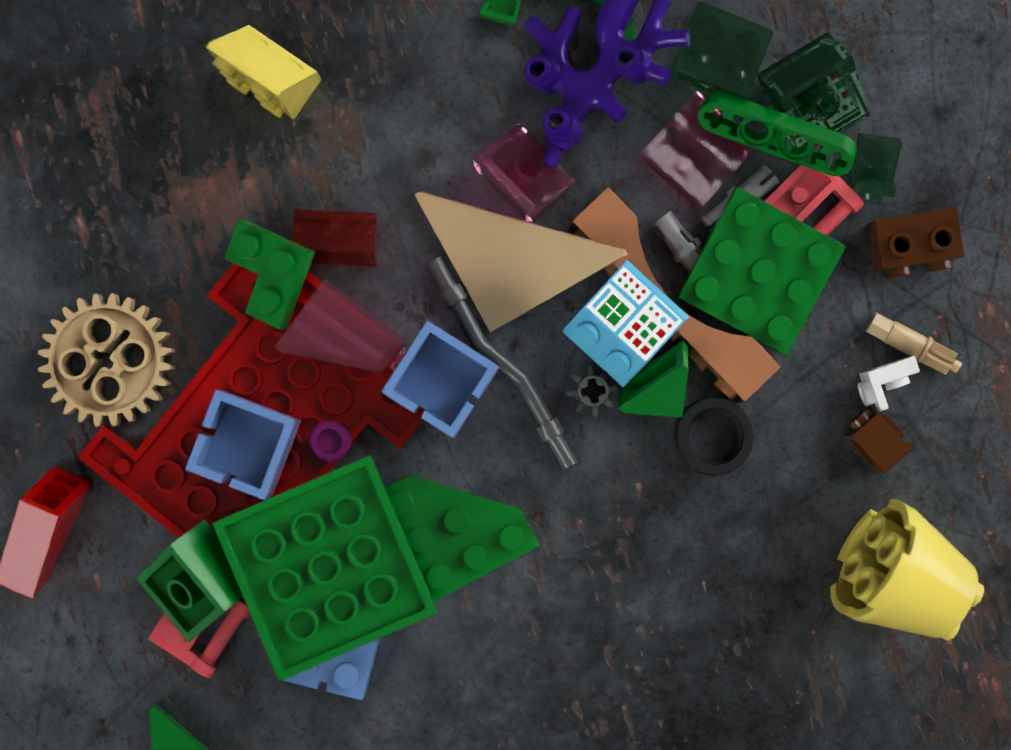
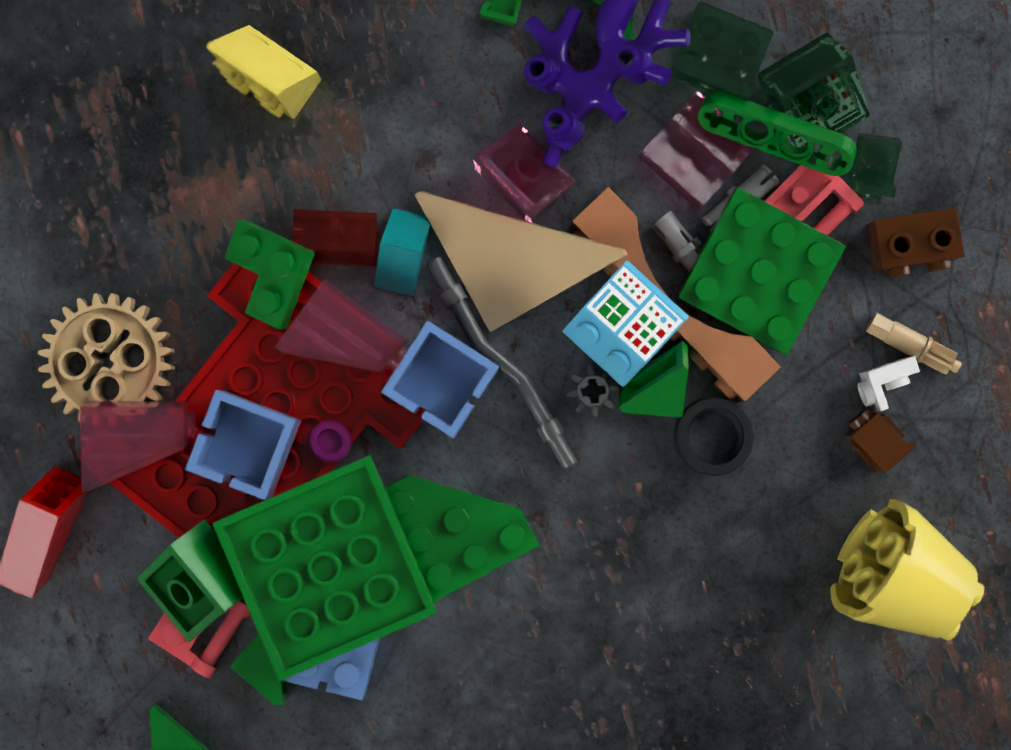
none -> clear pink slope [80,401,196,491]
none -> green slope [230,633,288,706]
none -> teal slope [374,208,431,297]

